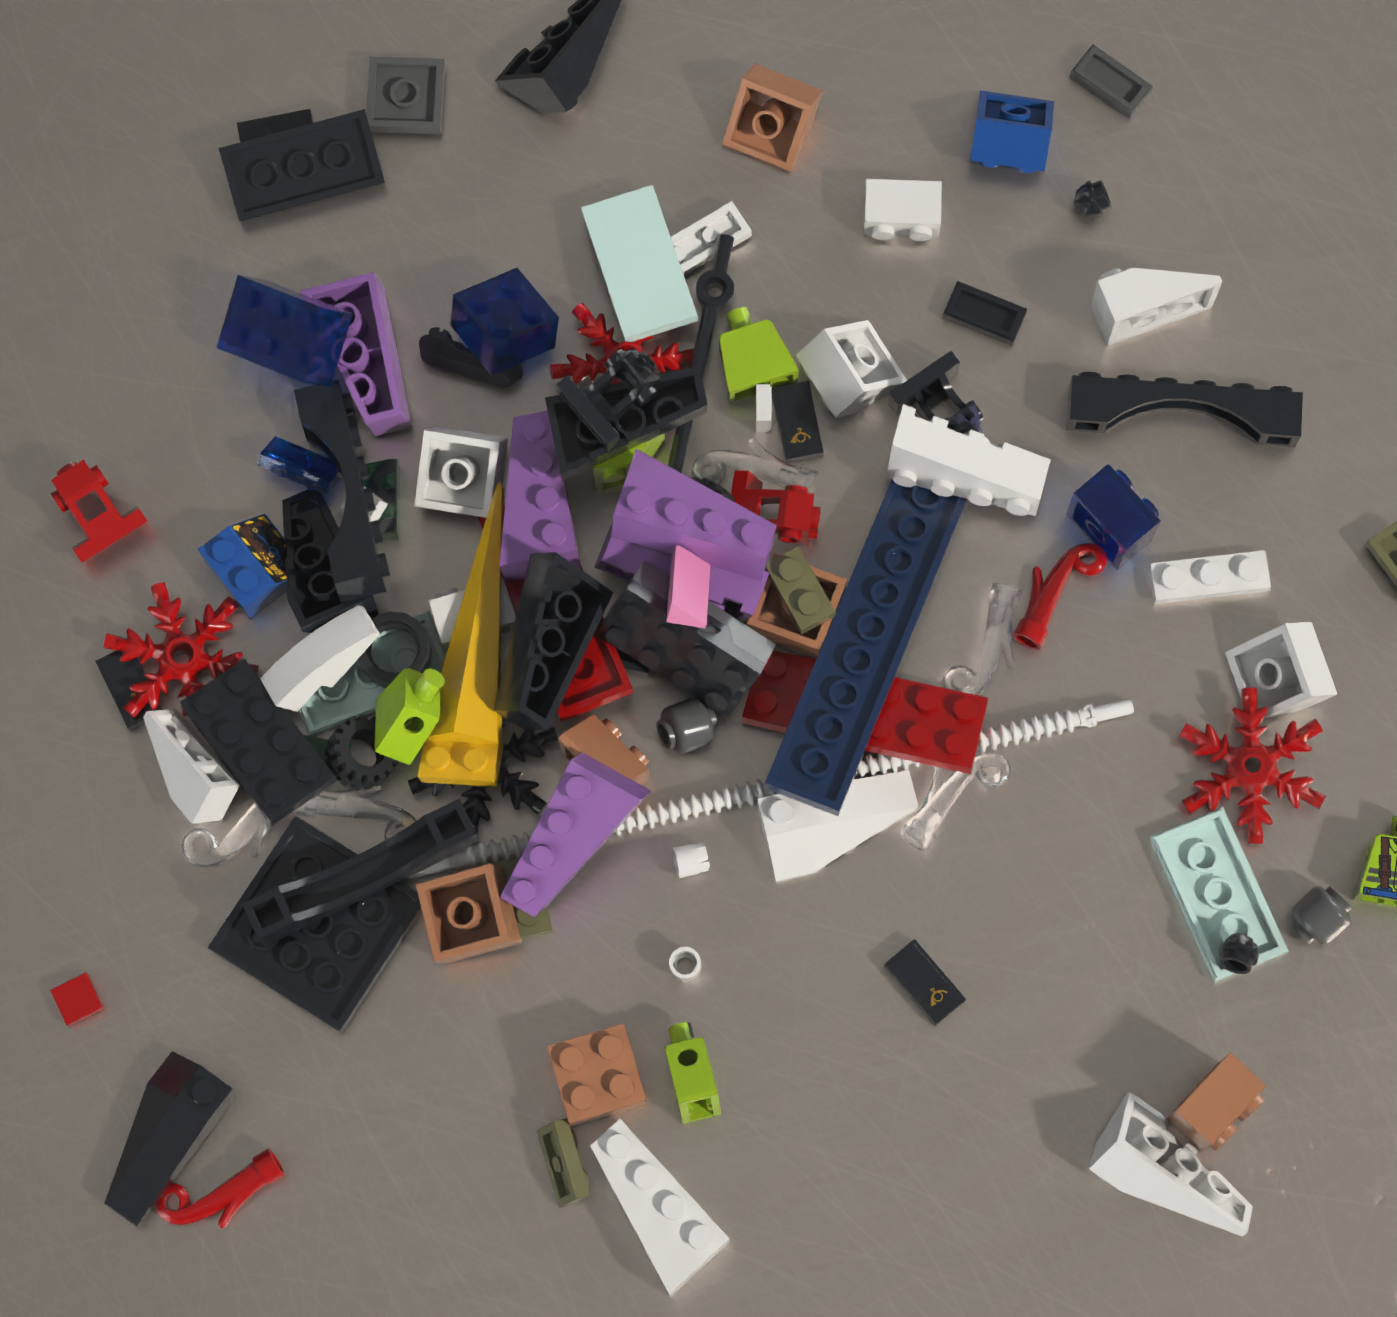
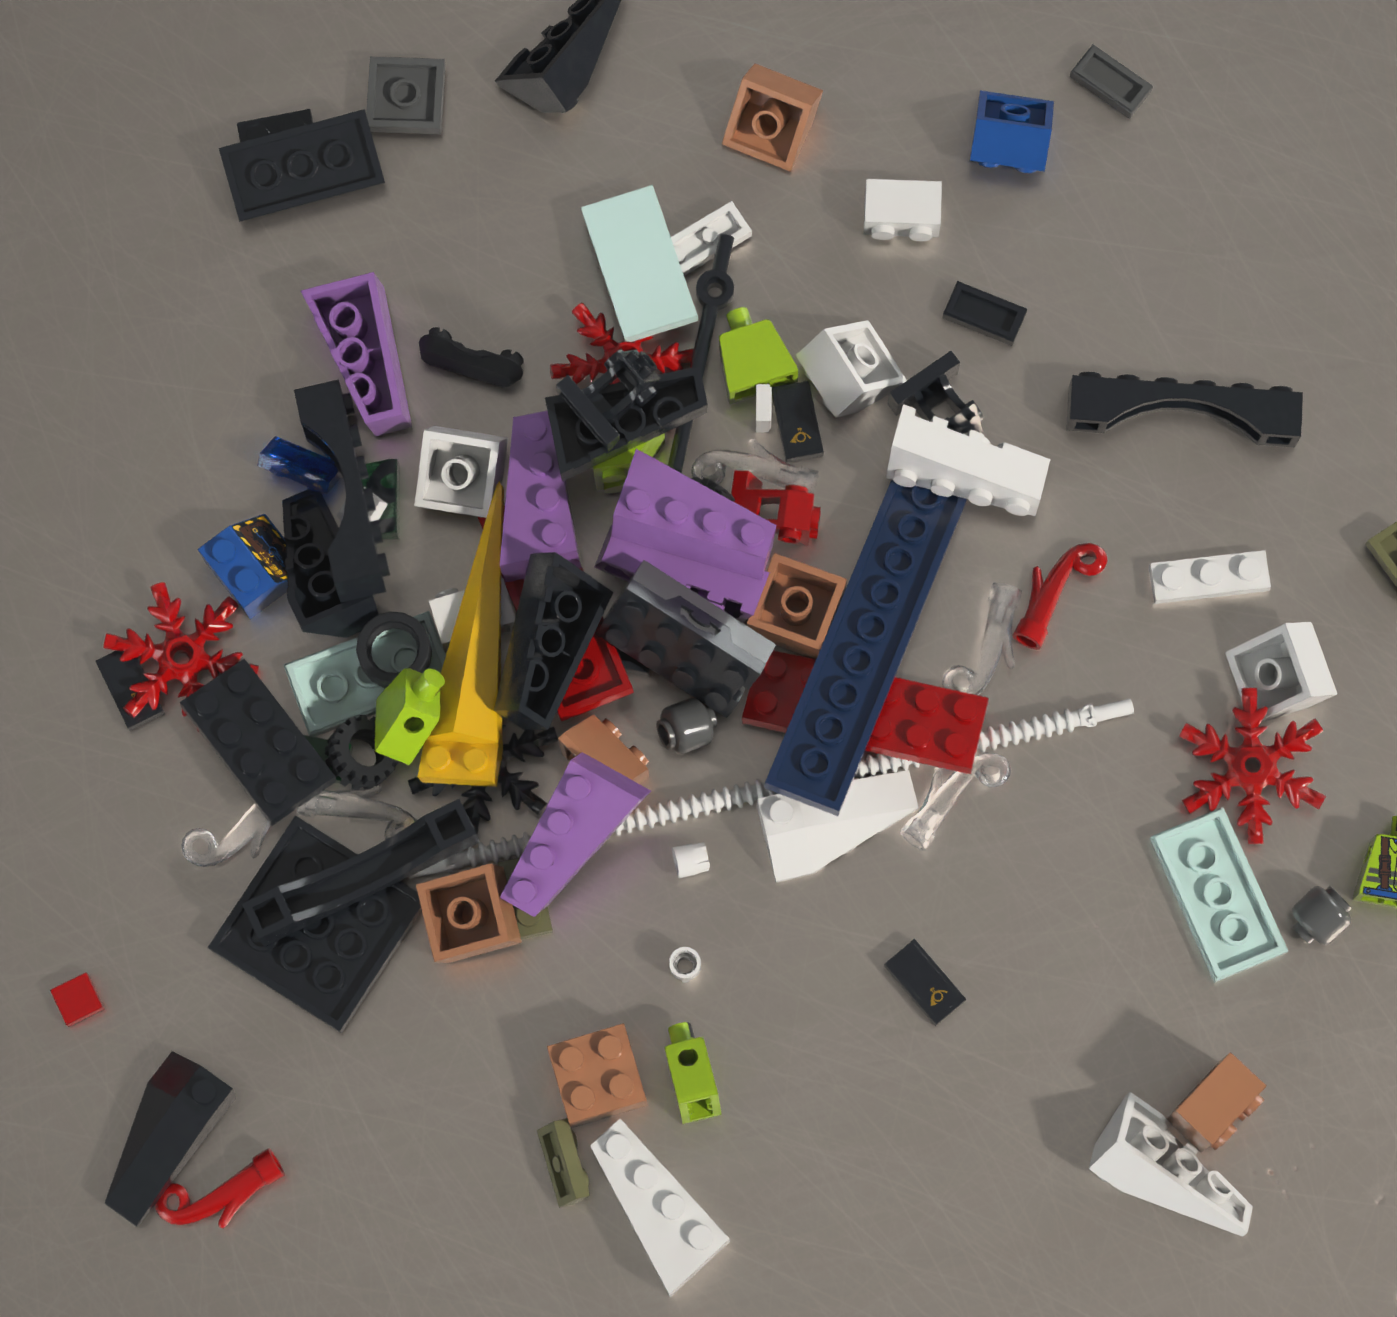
red tile [51,459,147,563] -> none
white slope [143,709,240,824] -> none
clear blue brick [216,275,353,387] -> none
white slope [260,605,380,712] -> none
clear blue brick [450,267,559,376] -> none
bright pink slope [666,545,710,628] -> none
olive plate [765,546,836,634] -> none
clear blue brick [1066,464,1161,570] -> none
black plate [1074,180,1112,217] -> none
white slope [1090,267,1222,346] -> none
black plate [1218,933,1259,974] -> none

